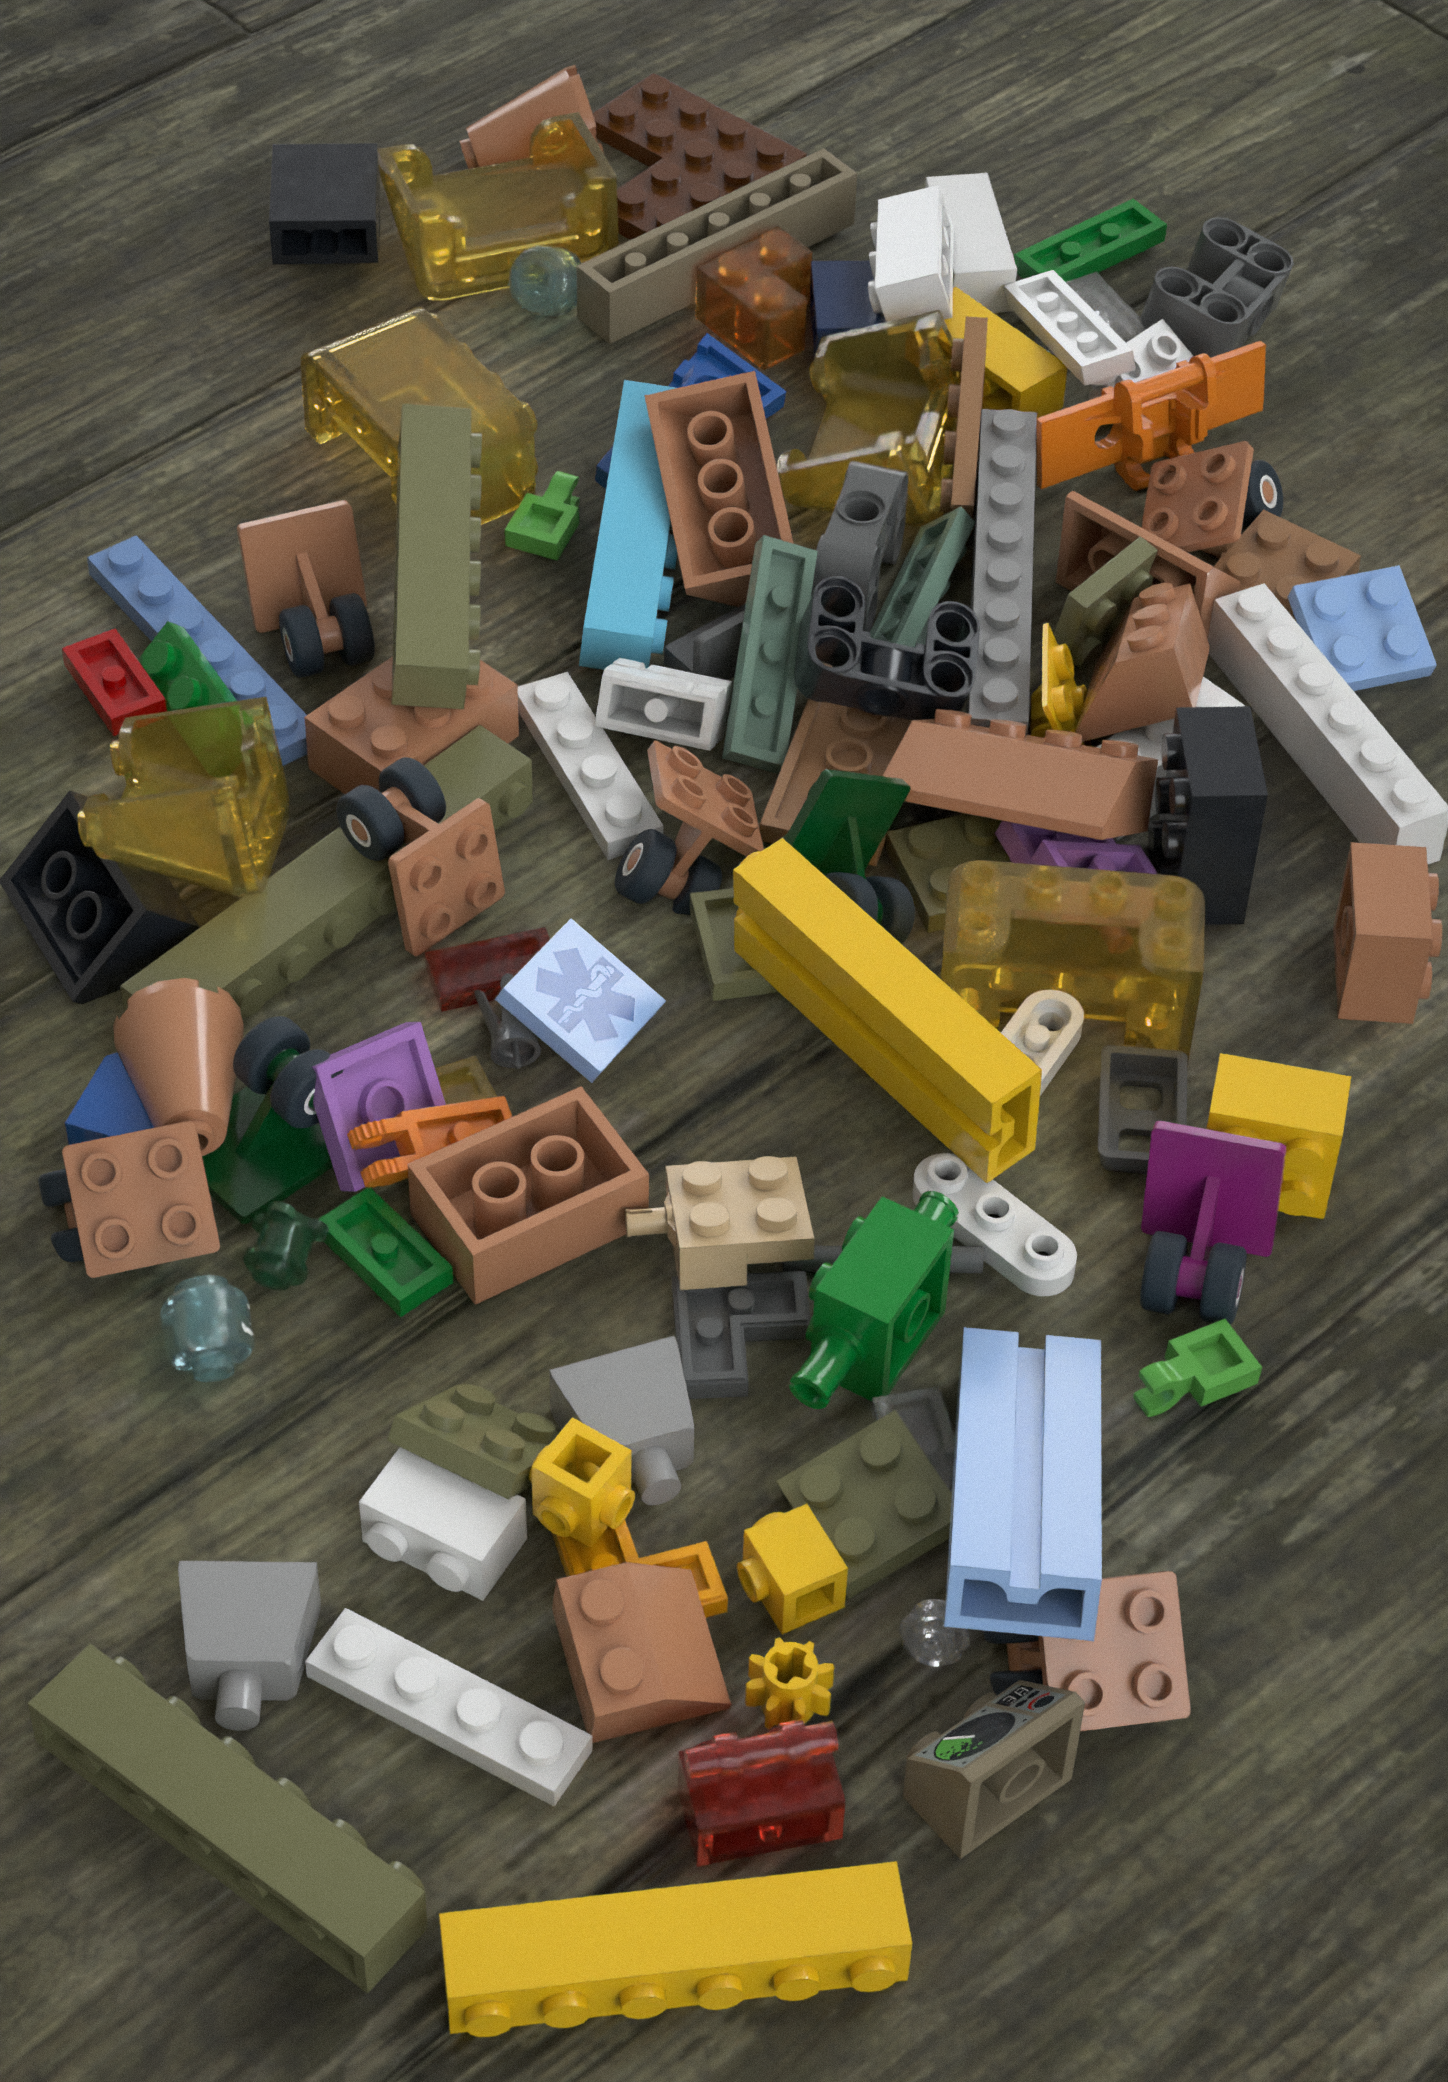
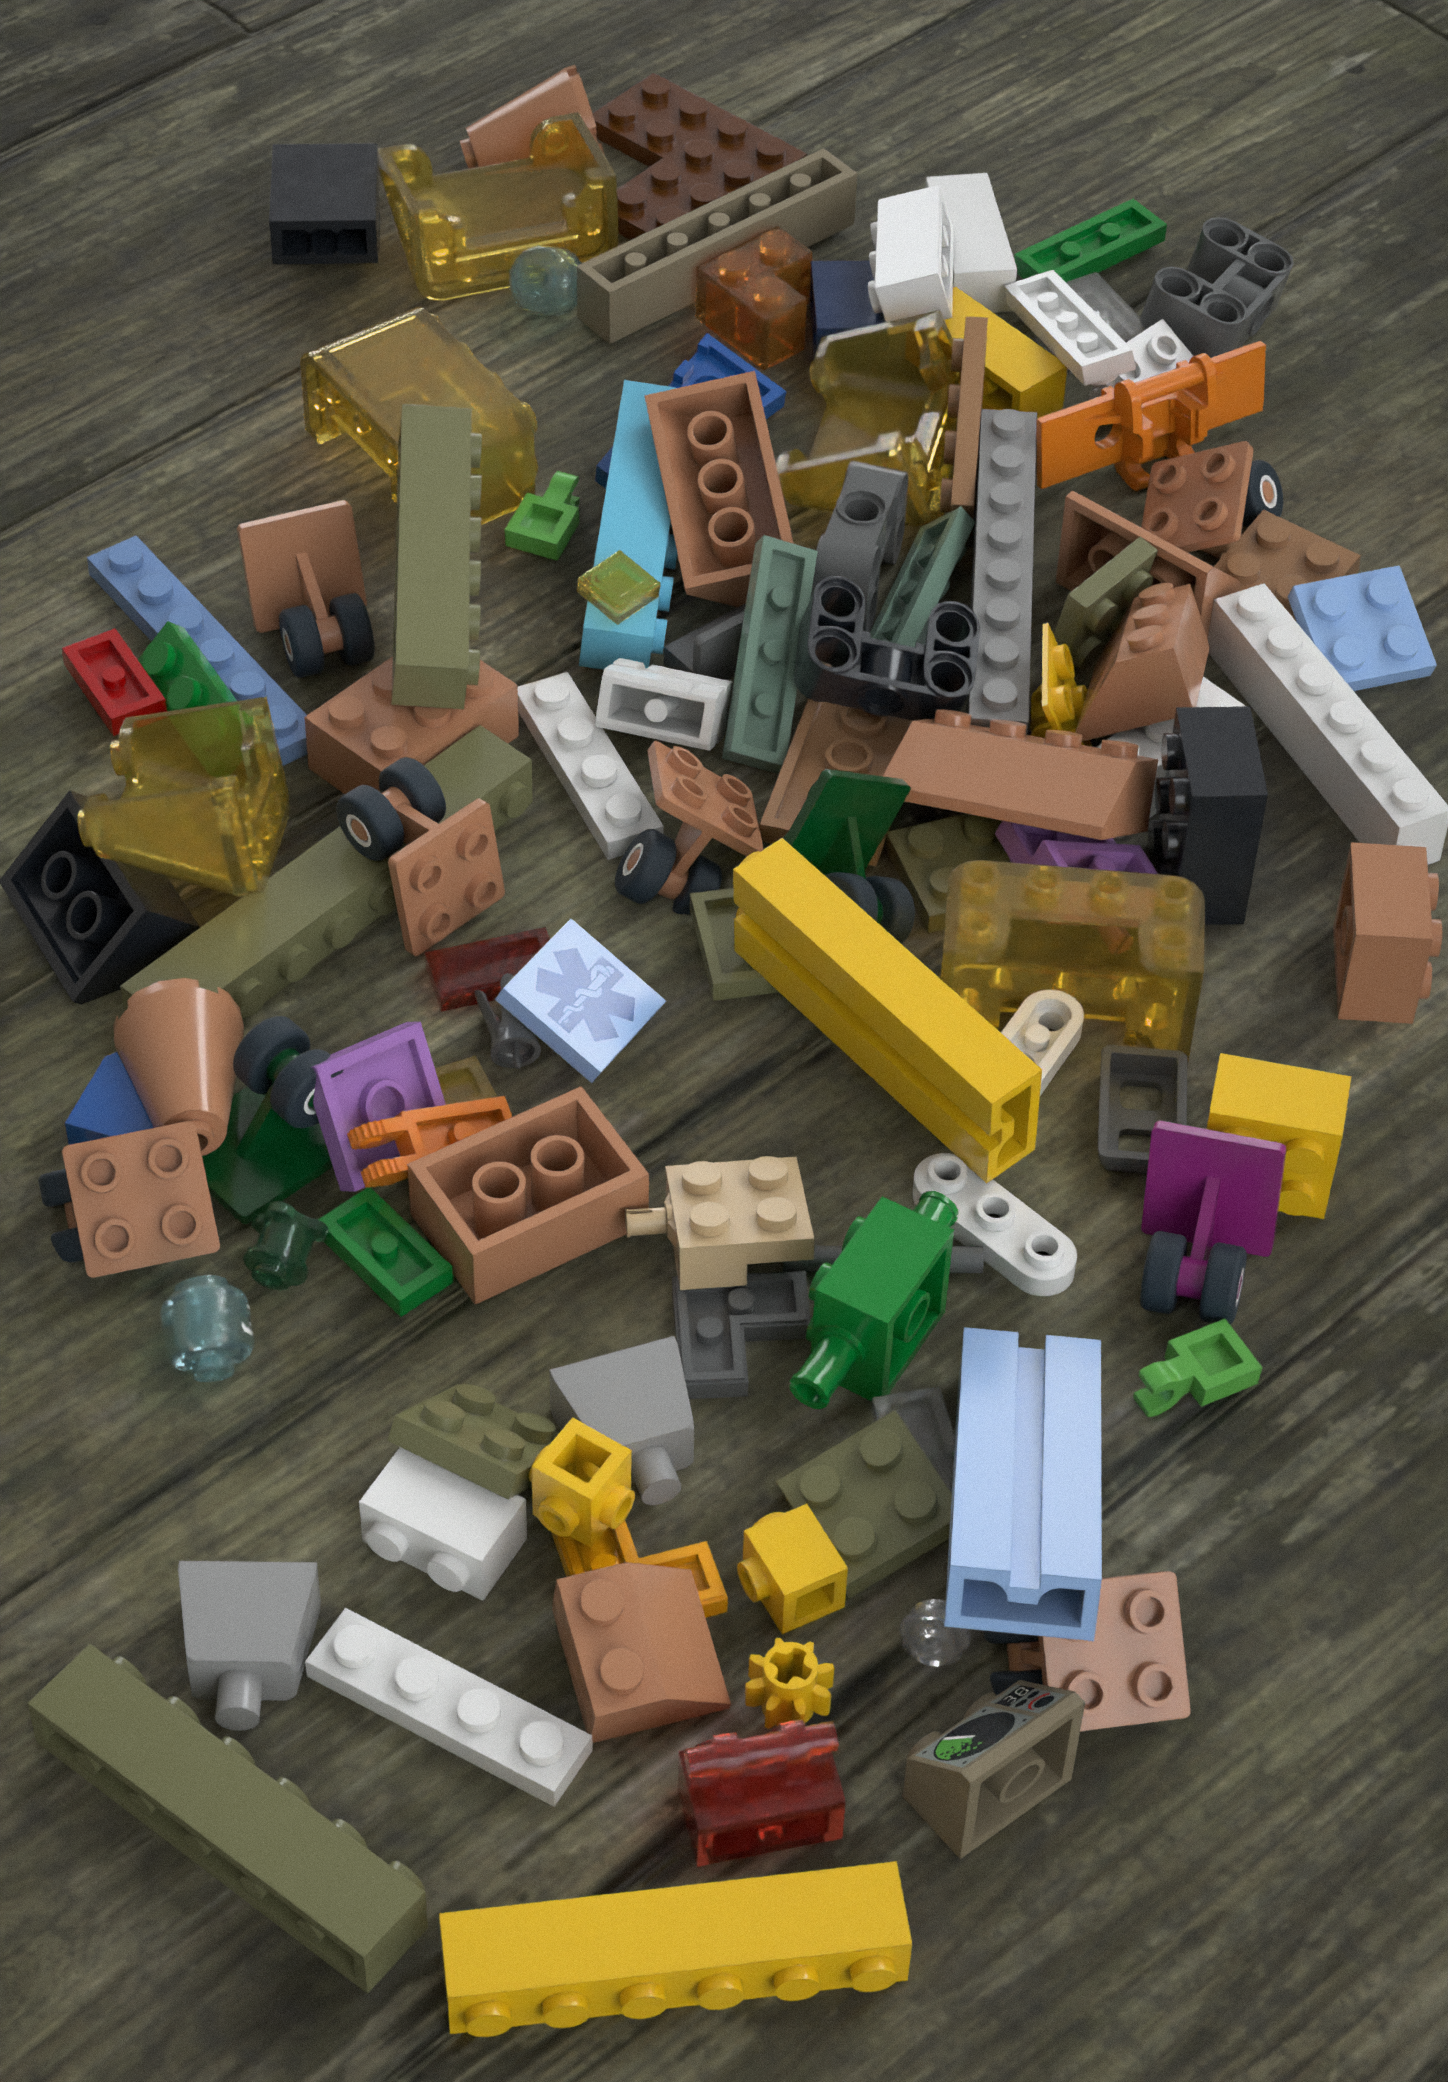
none -> clear yellow tile [577,550,661,625]

